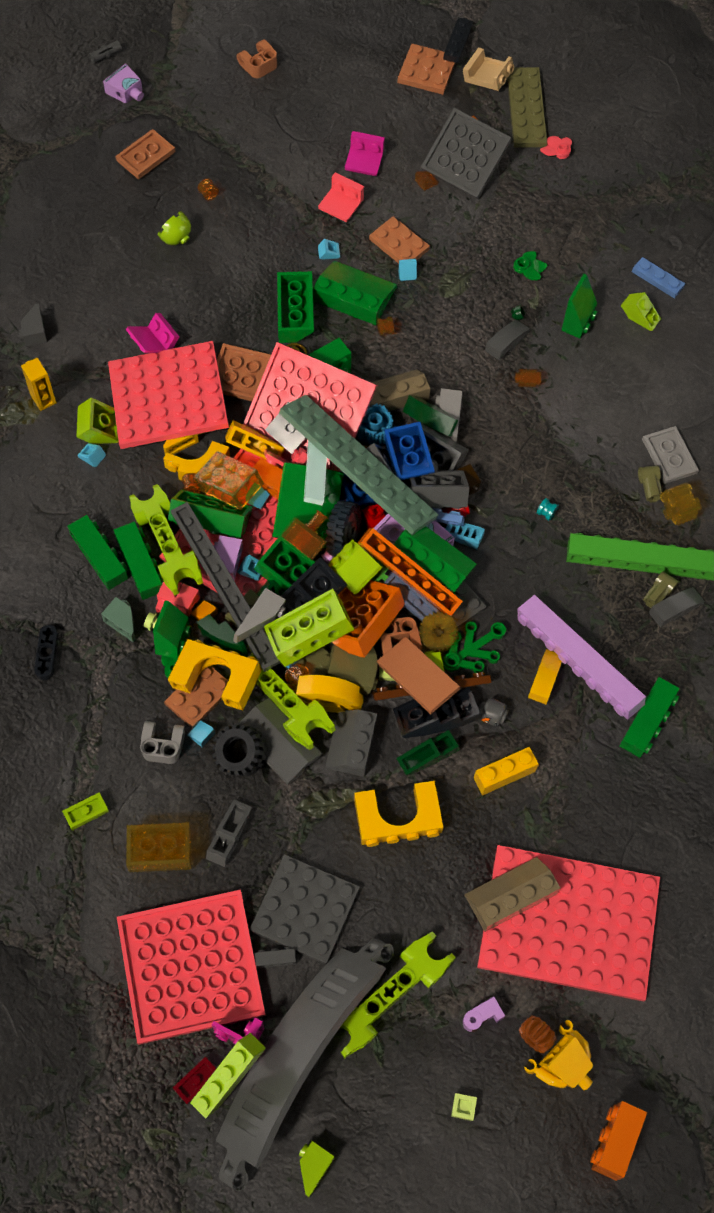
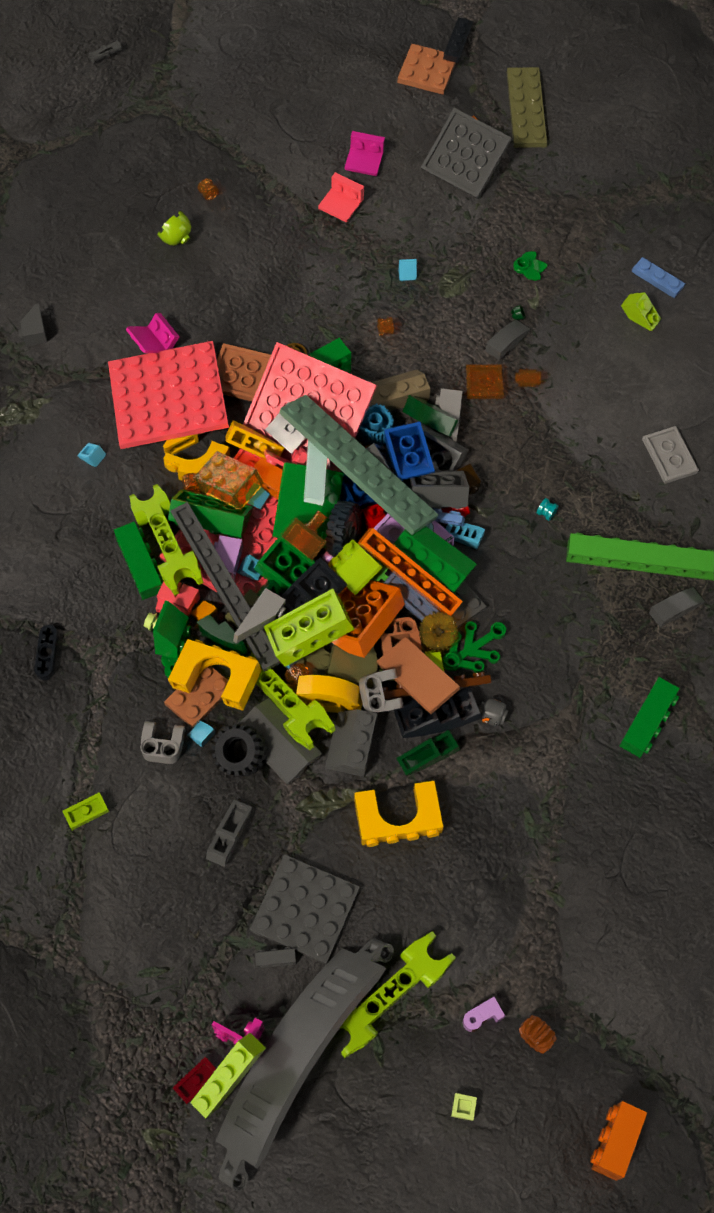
yellow brick [21,358,56,411] -> none
green brick [67,515,128,591] -> none
lime slope [76,398,119,444] -> none
sand green slope [101,597,136,642] -> none
lavender torso [103,64,144,103] -> none
nougat plate [115,129,176,180] -> none
coral plate [117,890,266,1045] -> none
clear yellow brick [126,822,191,872] -> none
nougat piece [237,39,277,78] -> none
green slope [277,271,314,343] -> none
lime slope [299,1141,334,1198] -> none
green slope [313,261,397,325] -> none
medium azure slope [318,239,340,259] -> none
nougat plate [369,216,430,264] -> none
clear orange slope [415,171,438,191] -> none
tan panel [463,48,514,91] -> none
dark tan slope [465,857,561,932] -> none
yellow brick [474,747,539,796] -> none
coral plate [477,845,660,1002] -> none
lavender brick [517,595,646,720] -> none
yellow torso [524,1020,593,1090] -> none
yellow slope [528,649,562,704] -> none
coral plate [540,136,572,159] -> none
green slope [561,274,598,339] -> none
olive piece [638,465,663,503] -> none
olive piece [643,571,679,608] -> none
clear yellow brick [660,483,701,525] -> none
none -> light grey piece [359,668,403,712]
none -> clear orange plate [465,365,504,399]

